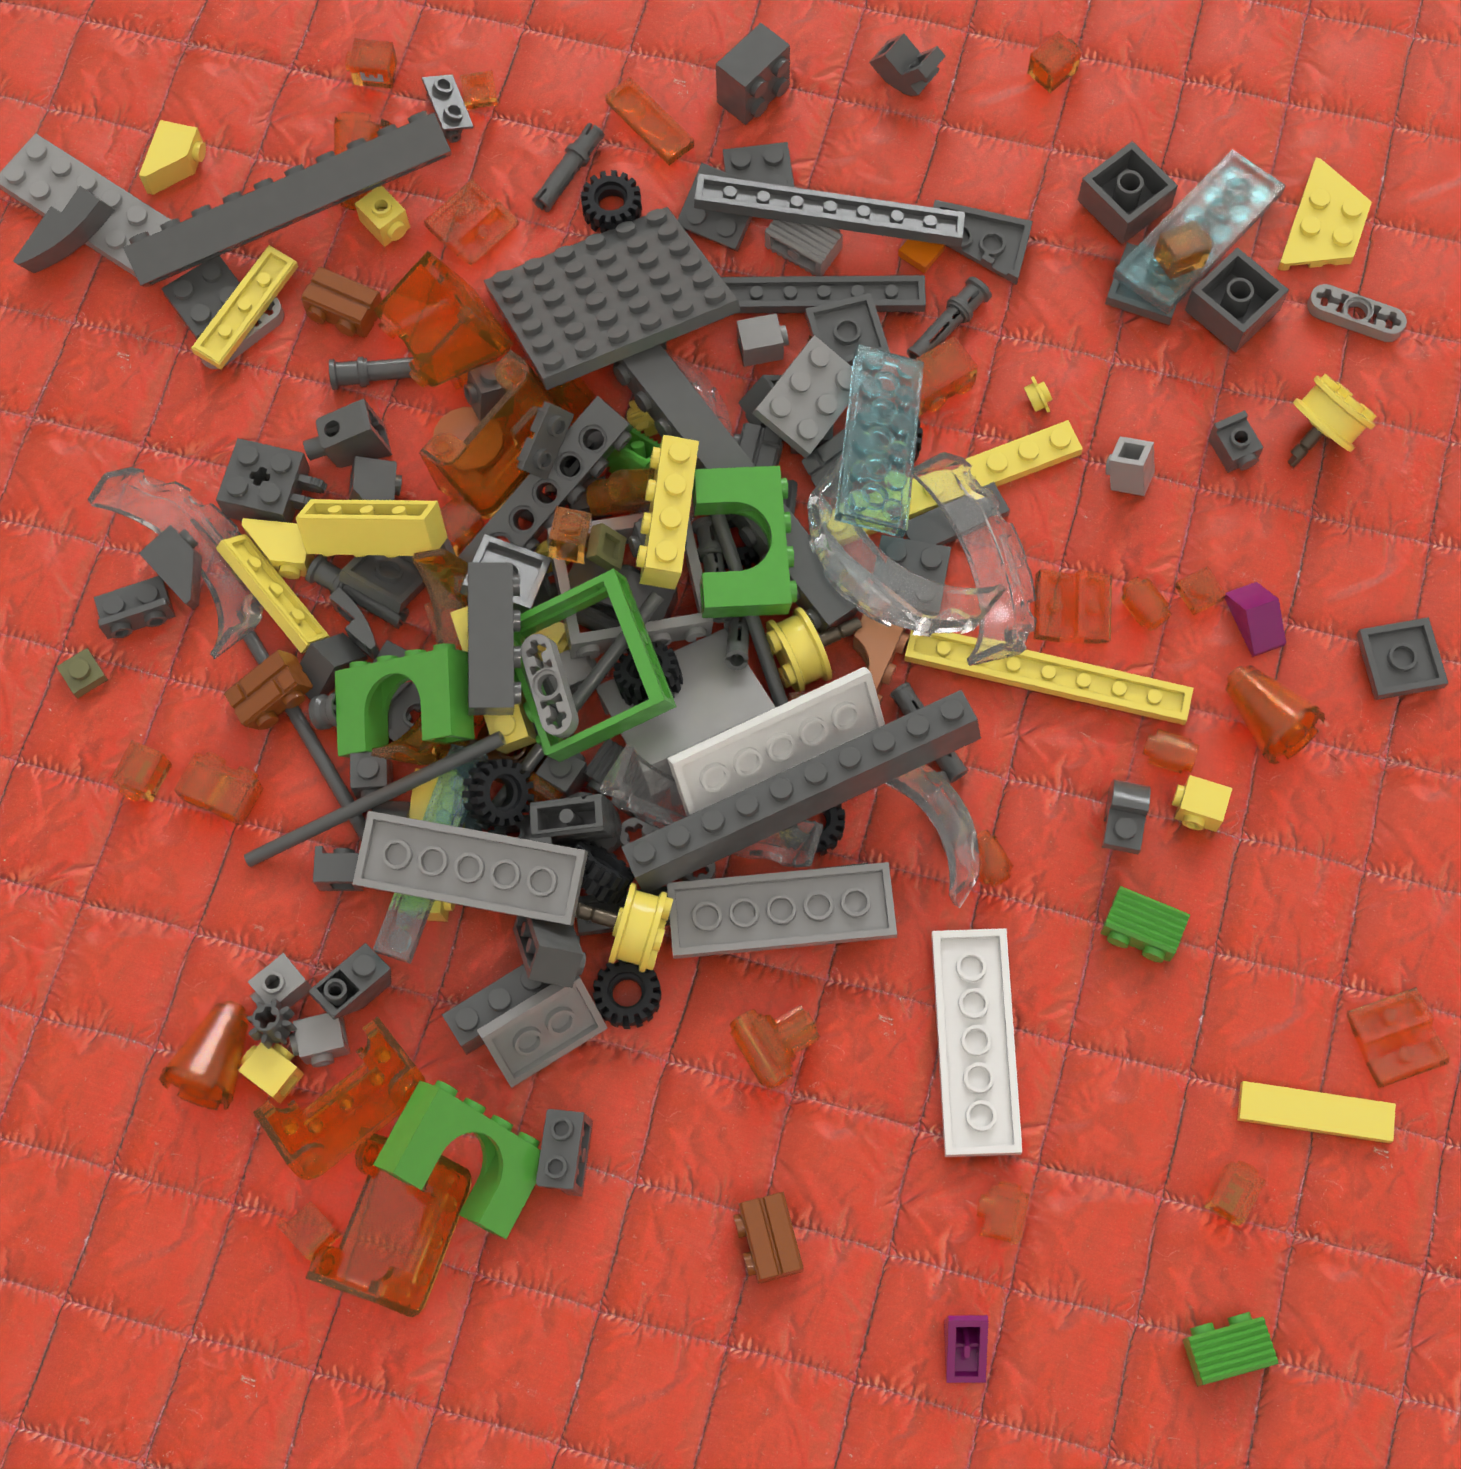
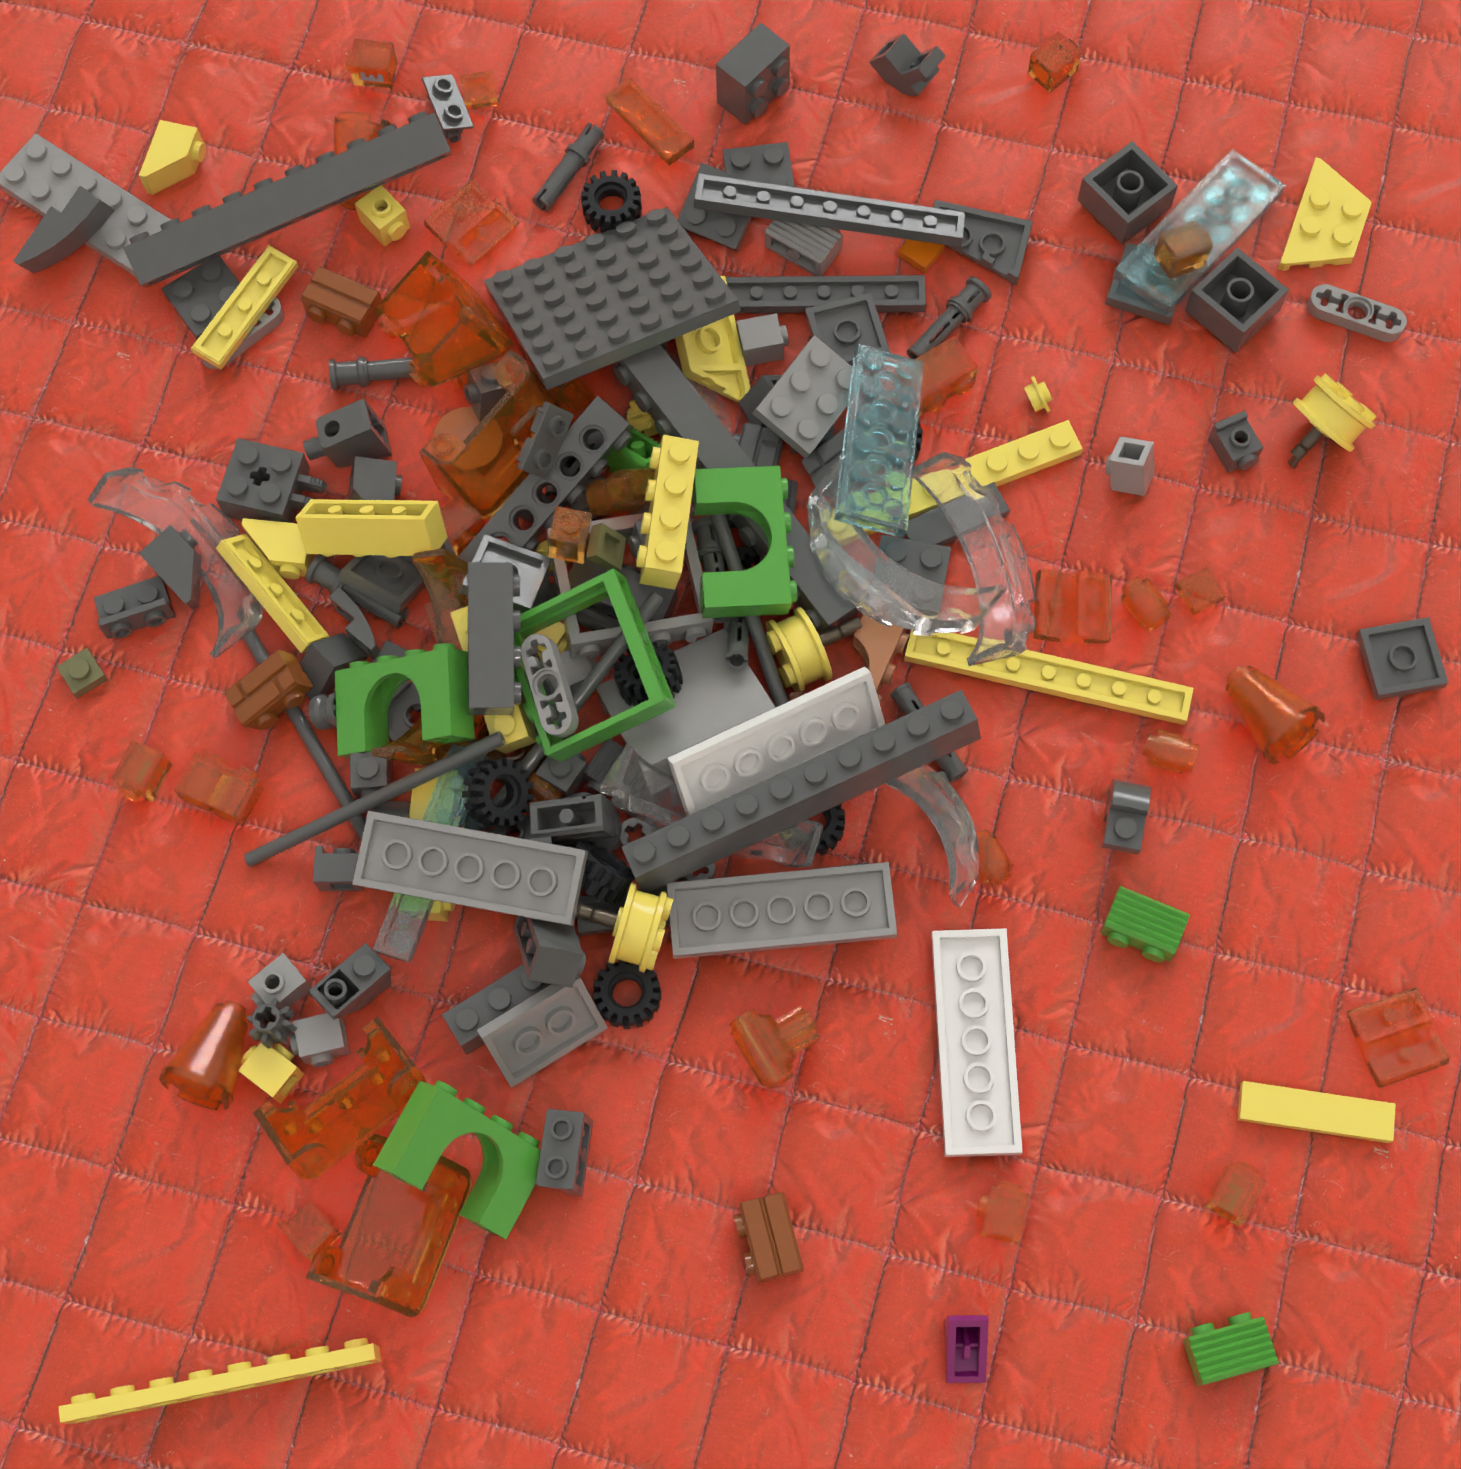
light yellow brick [1171,775,1233,832] -> none
magenta slope [1223,582,1286,657] -> none
none -> light yellow plate [58,1338,381,1424]
none -> light yellow wing [675,276,751,403]

